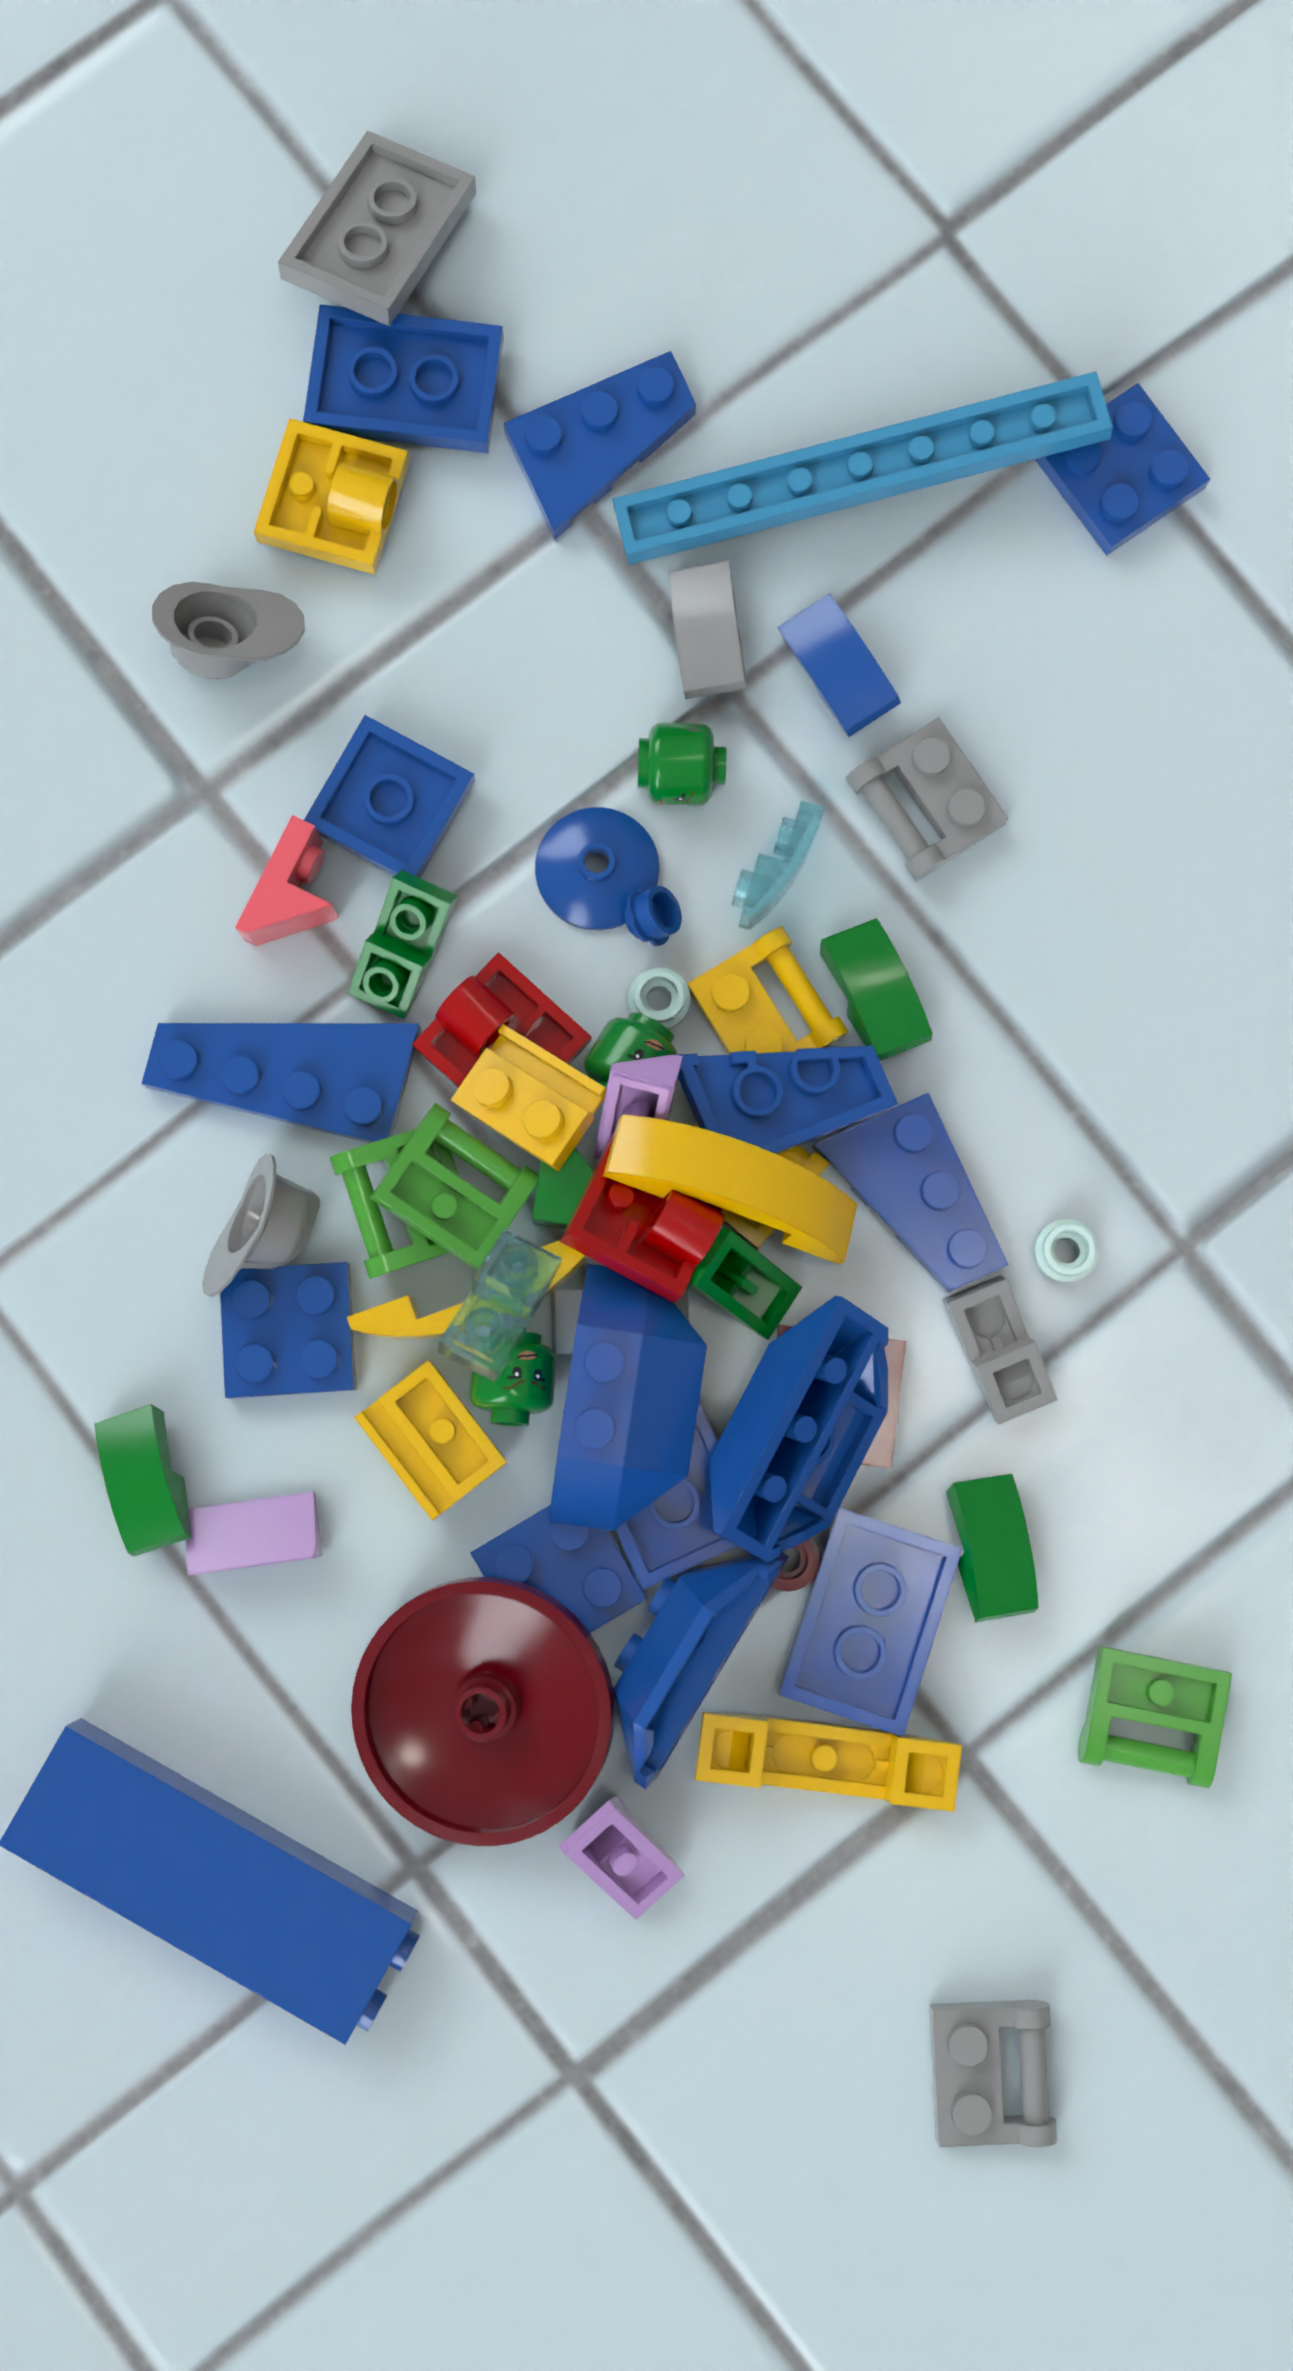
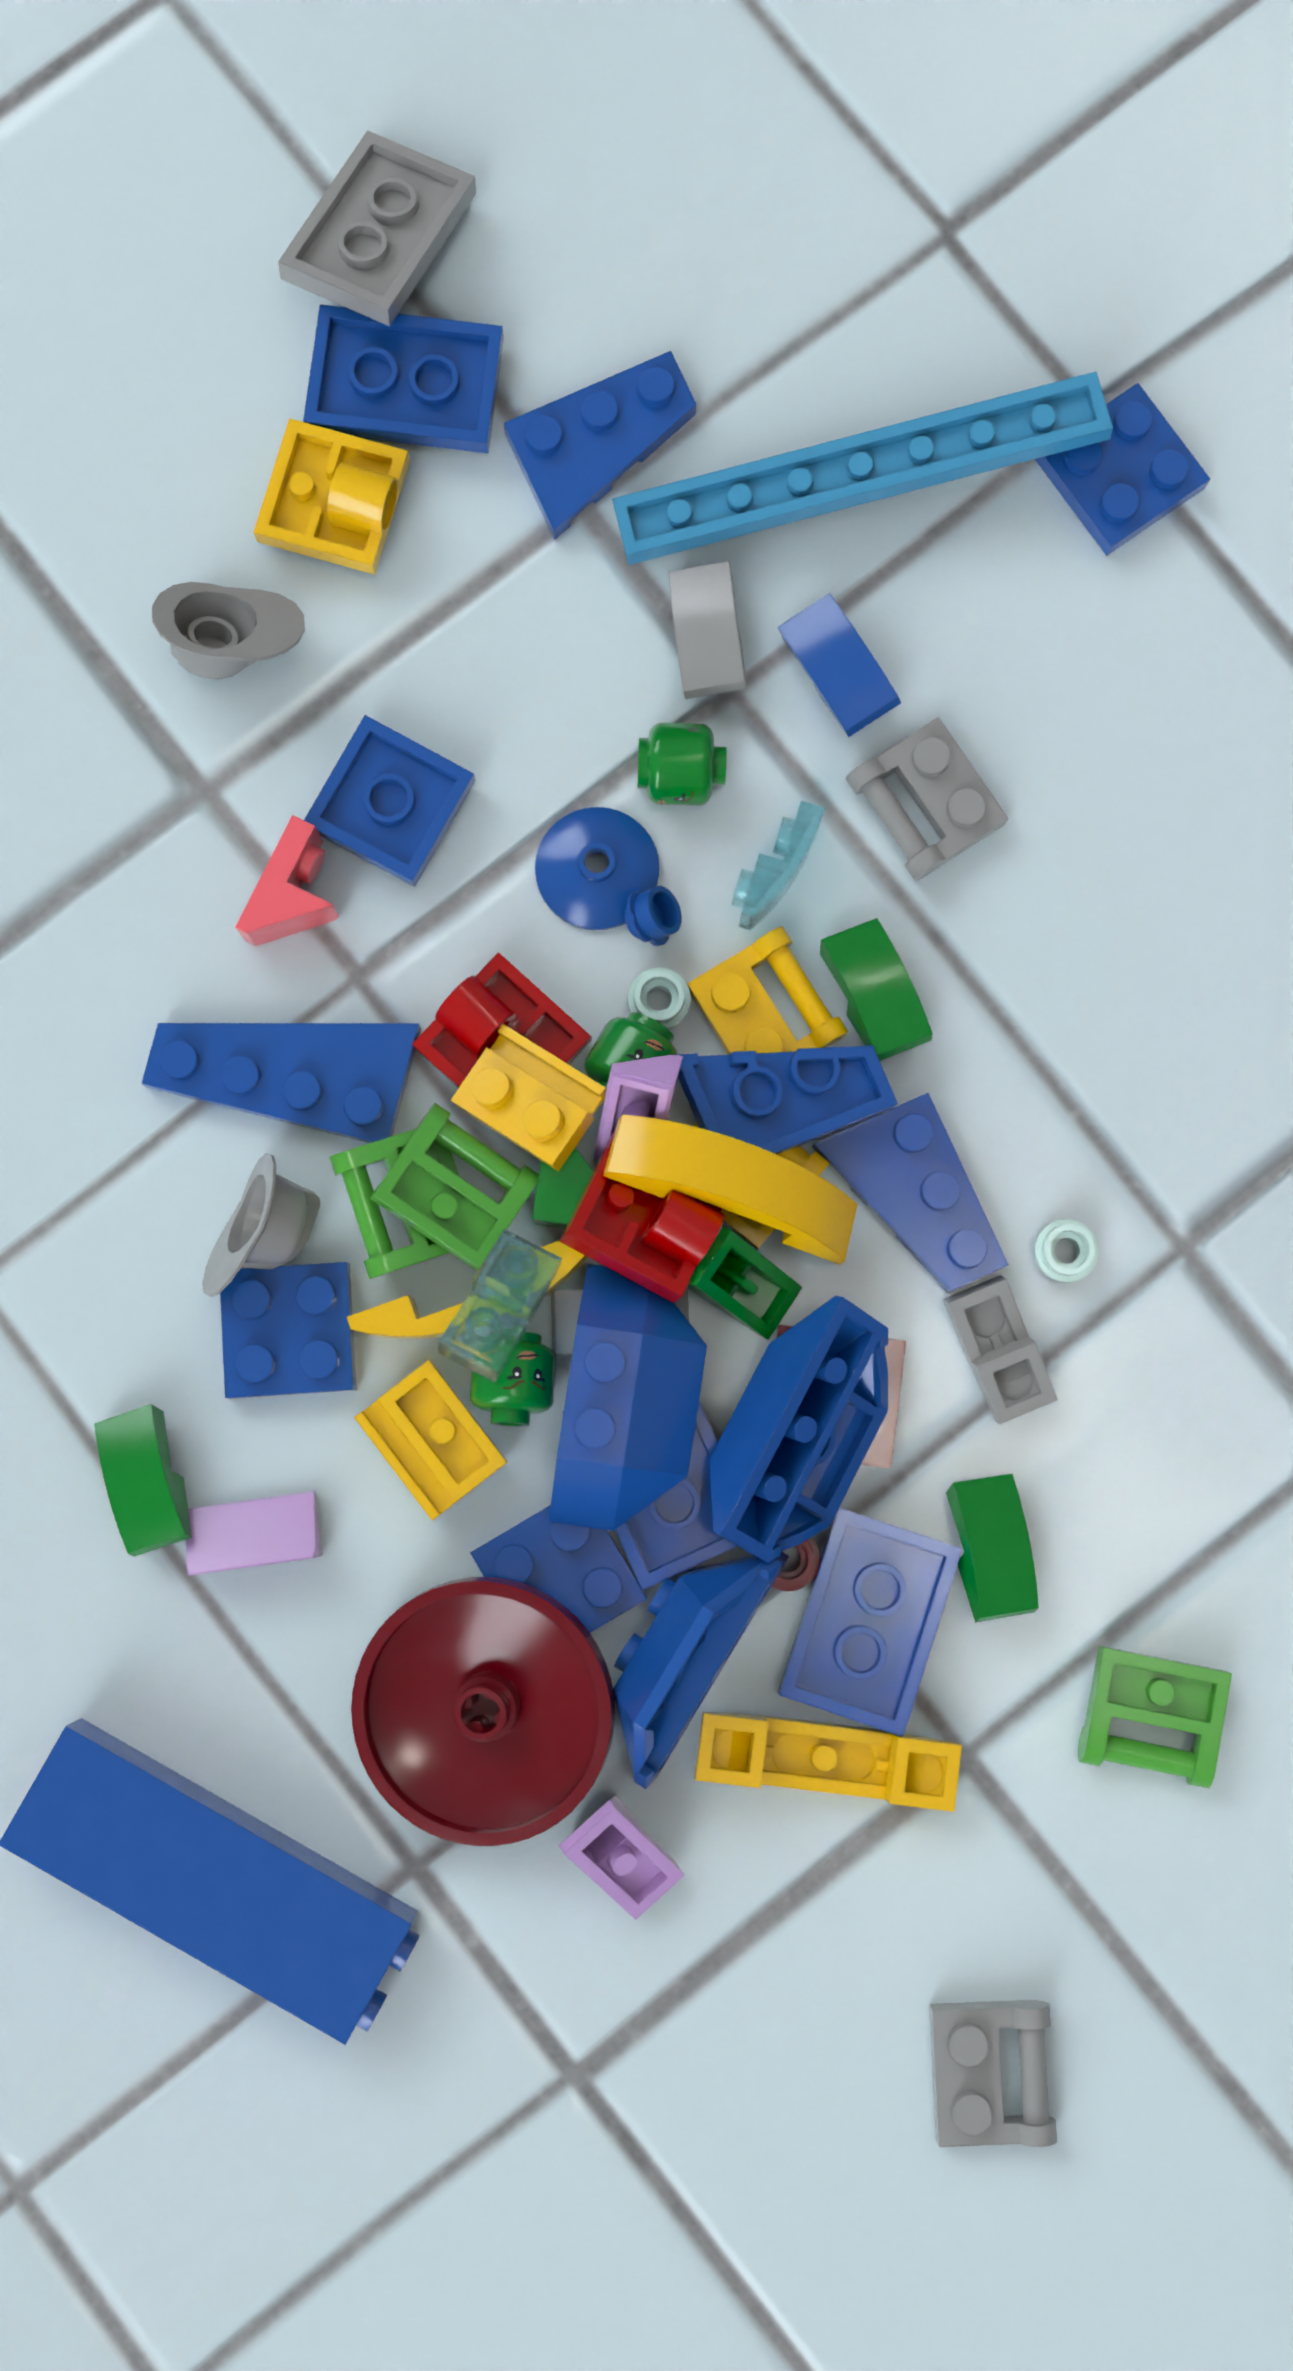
green slope [347,870,458,1020] -> none

